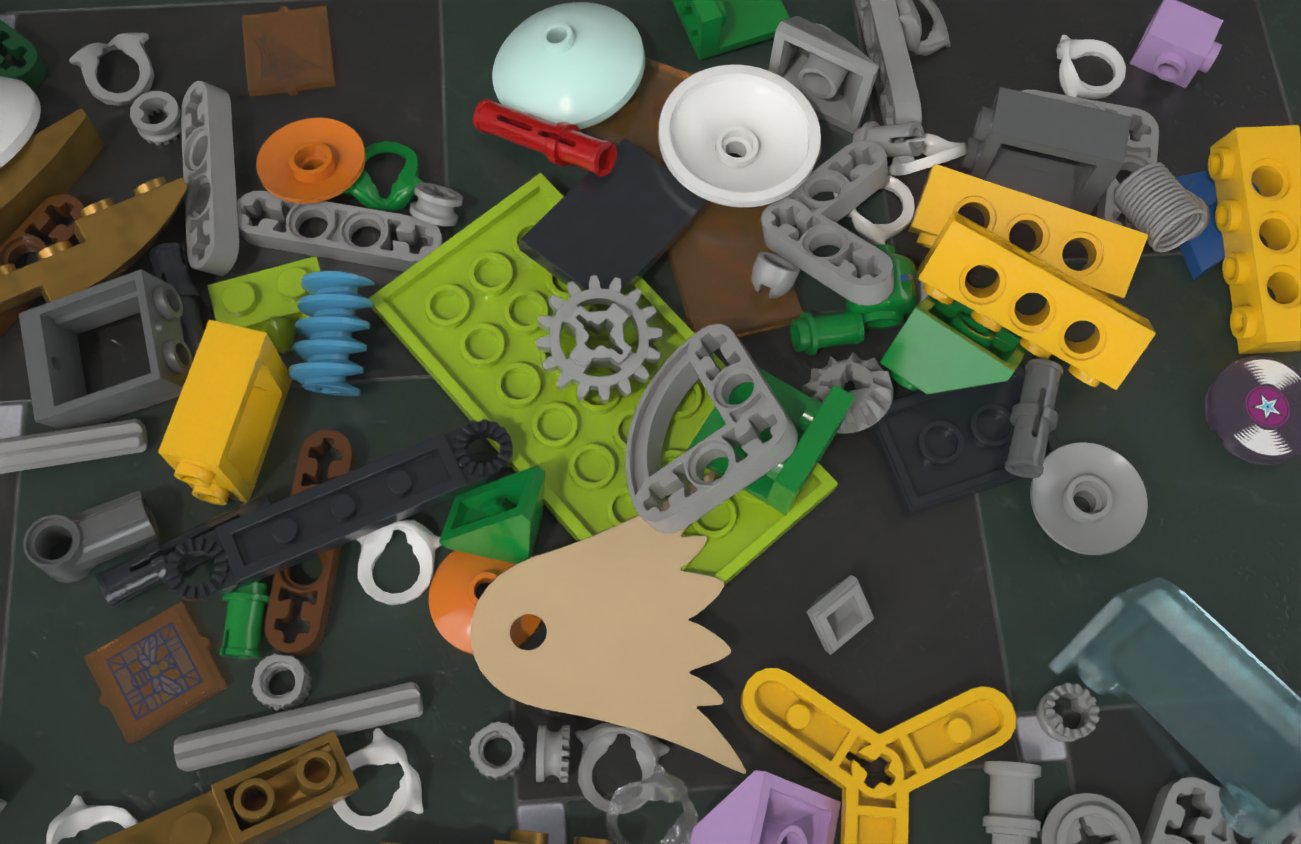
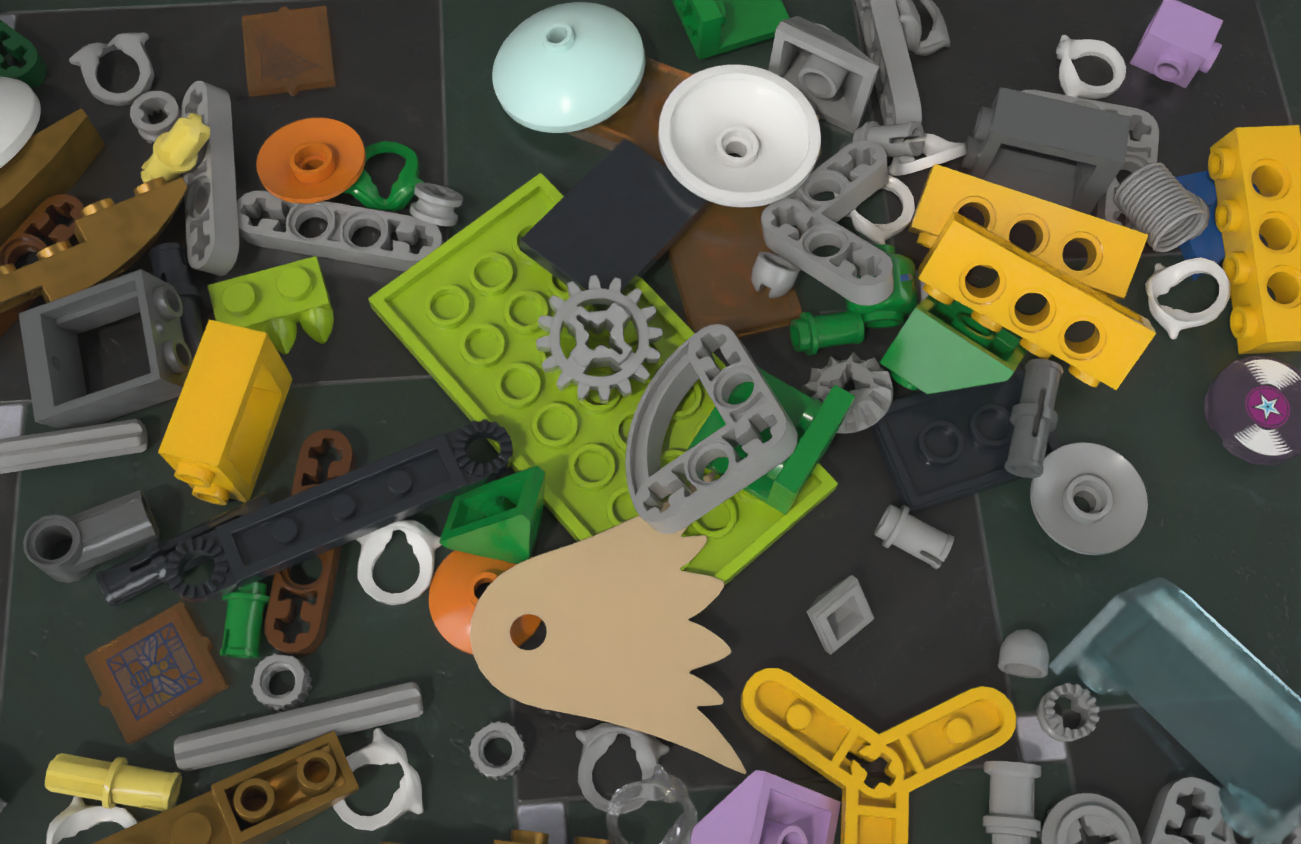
dark azure piece [288,271,375,396] -> none
red pin [473,98,617,177] -> none
light grey bush [536,725,570,783] -> none
none -> light yellow axle [45,753,182,812]
none -> light yellow axle [141,113,211,183]
none -> light grey pin [874,504,955,570]
none -> light grey hinge [998,629,1049,678]
none -> white piece [1145,257,1231,339]

